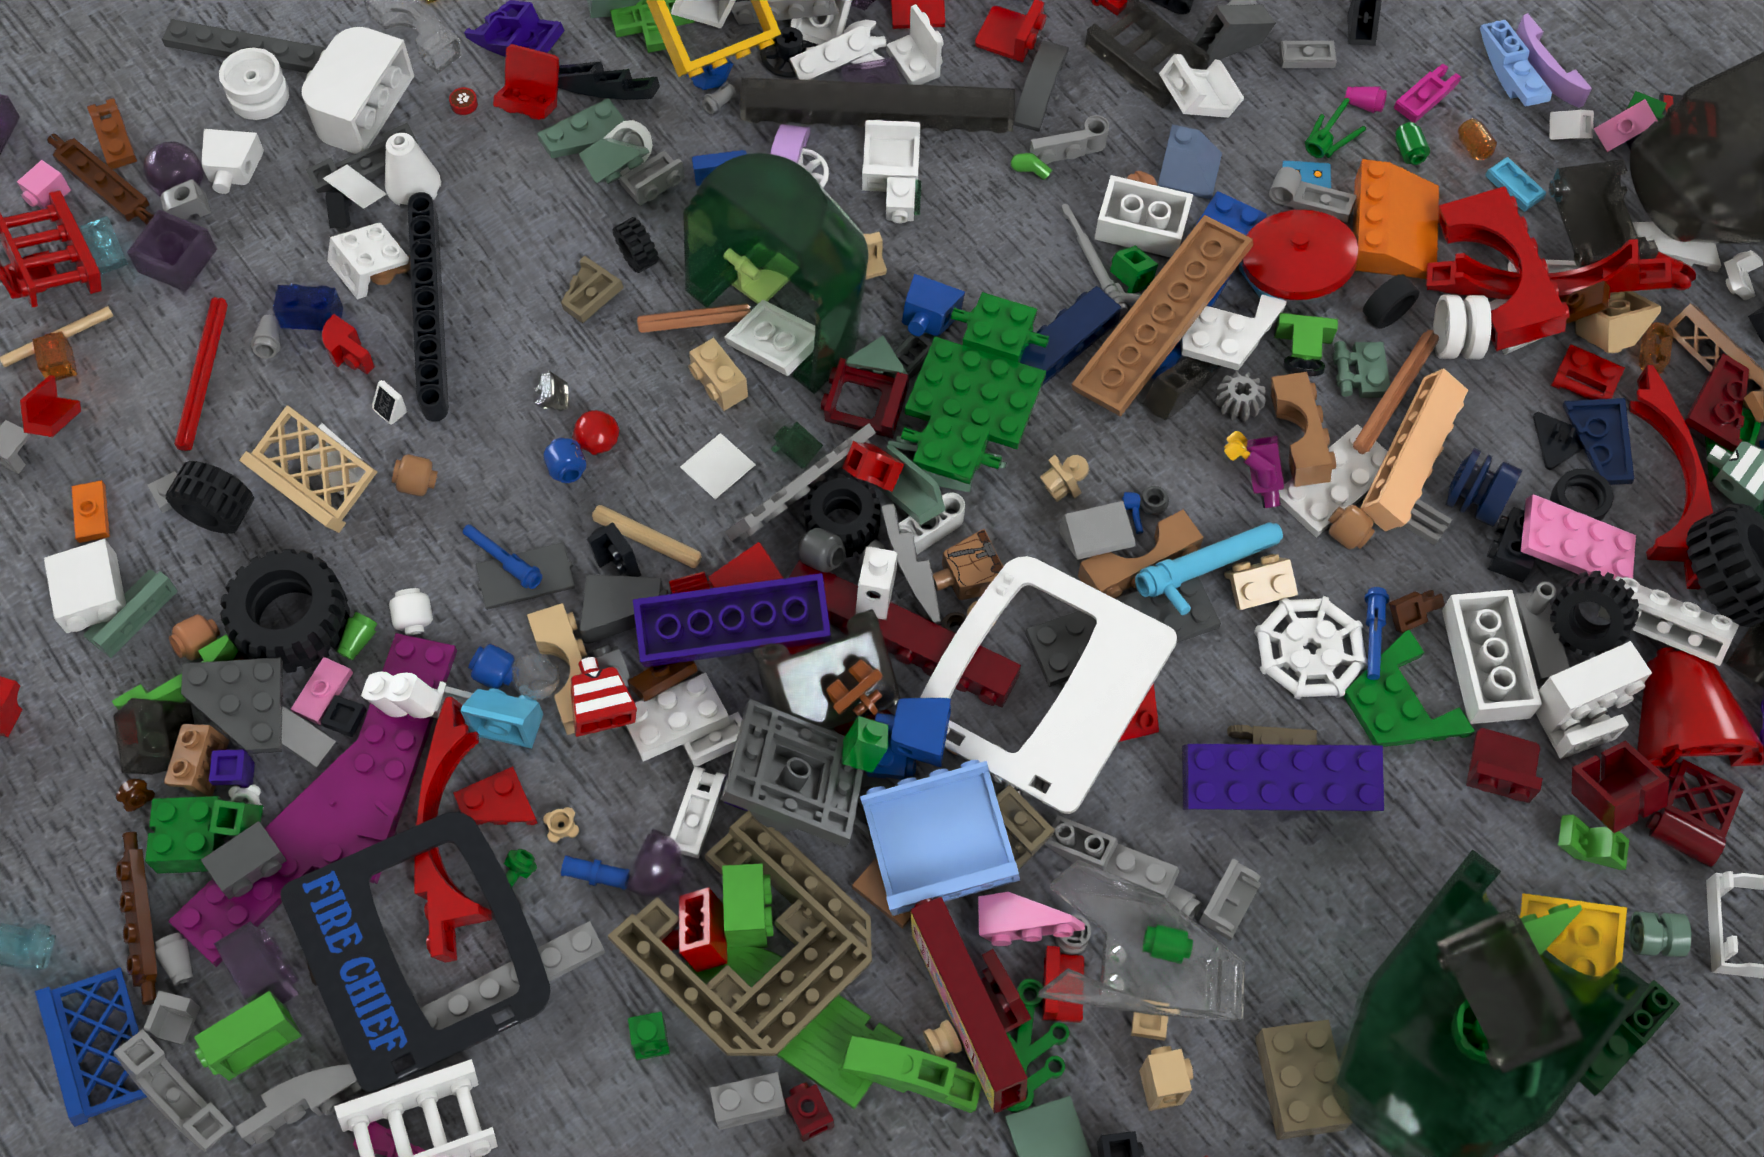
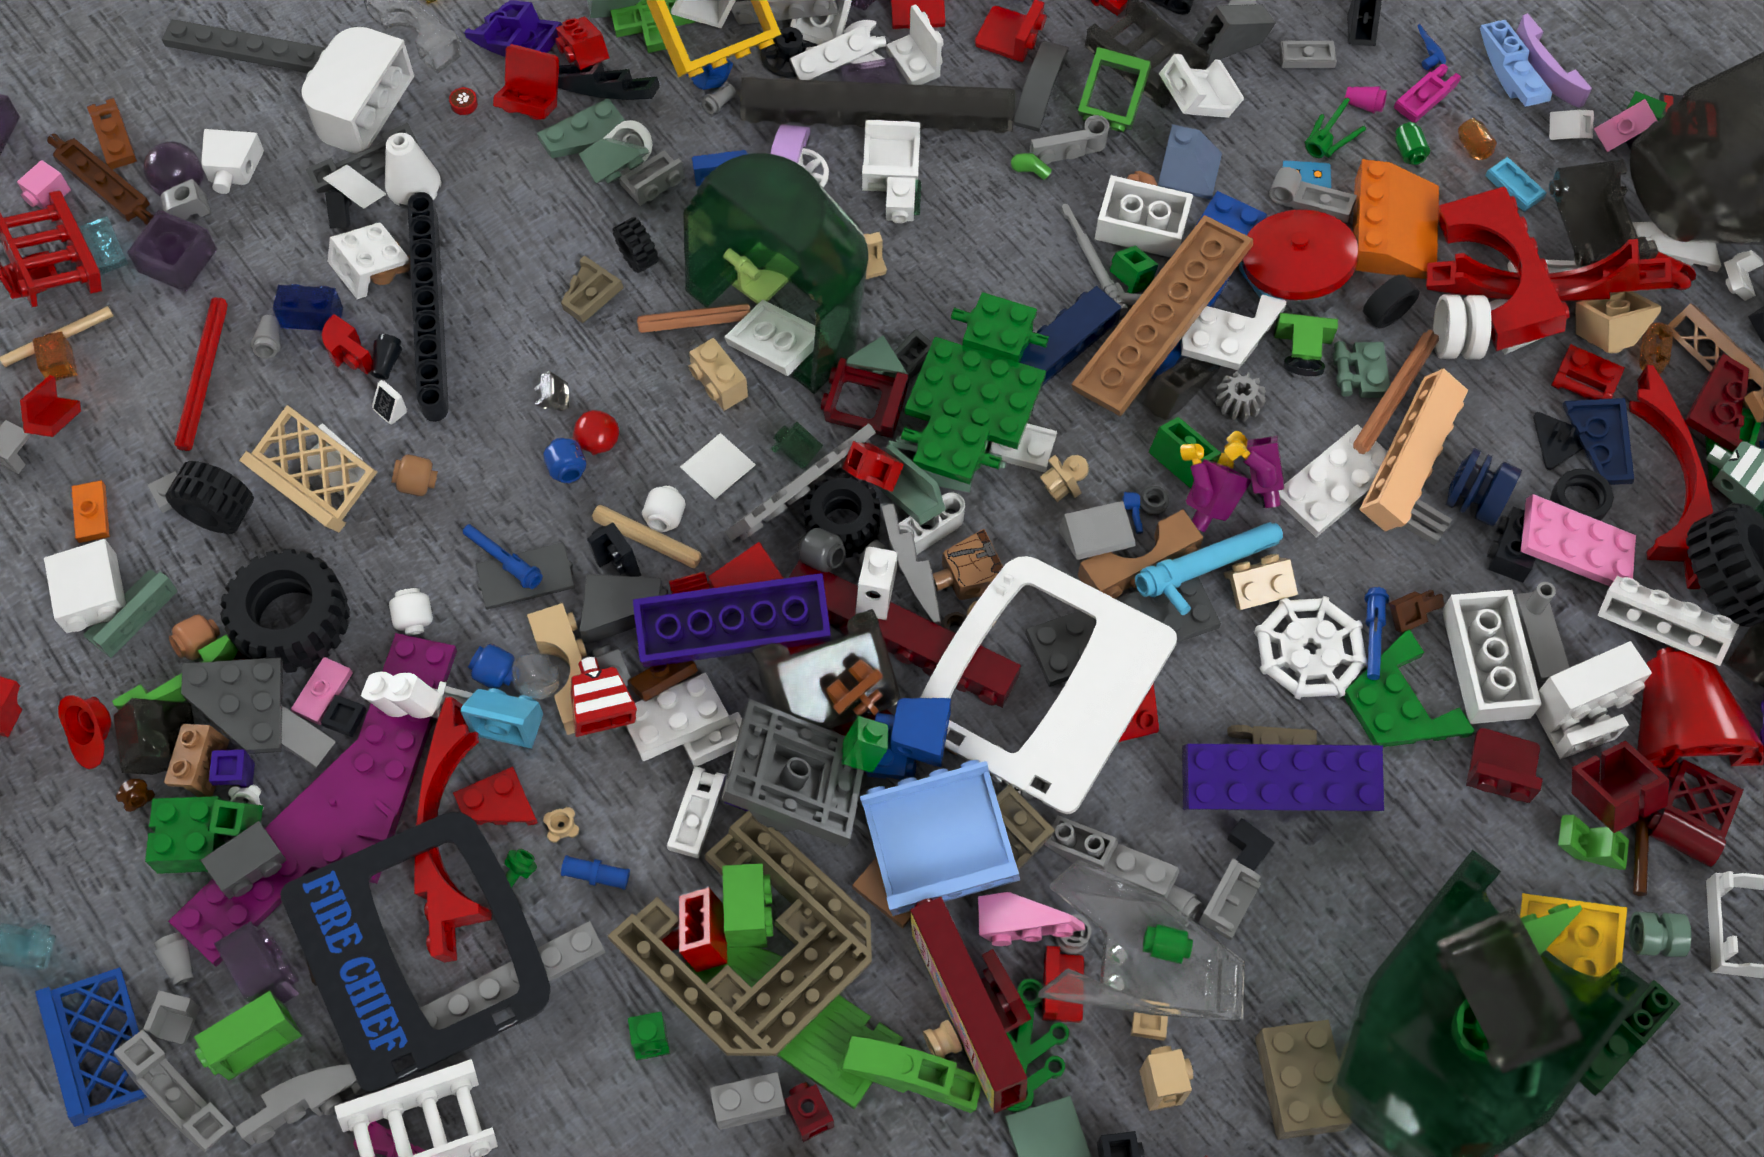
reddish brown plate [116,831,158,1005] -> none
white wheel [219,47,289,120] -> none
bright green cone [337,612,377,661] -> none
clear purple cylinder [626,828,686,897] -> none
blue torso [902,274,965,336] -> none
medium nougat arch [1271,372,1336,487] -> none
medium nougat head [1328,505,1375,549] -> none
black tyre [1550,571,1639,656] -> none
reddish brown plate [1560,281,1610,324] -> none
none -> red piece [58,695,112,769]
none -> black cone [371,334,403,380]
none -> red brick [555,16,610,70]
none -> white head [642,486,686,532]
none -> white plate [989,424,1057,472]
none -> bright green window [1078,47,1151,132]
none -> green brick [1148,417,1221,489]
none -> magenta torso [1180,444,1252,532]
none -> black piece [1227,818,1275,871]
none -> blue bar [1417,24,1446,70]
none -> reddish brown bar [1633,814,1650,896]

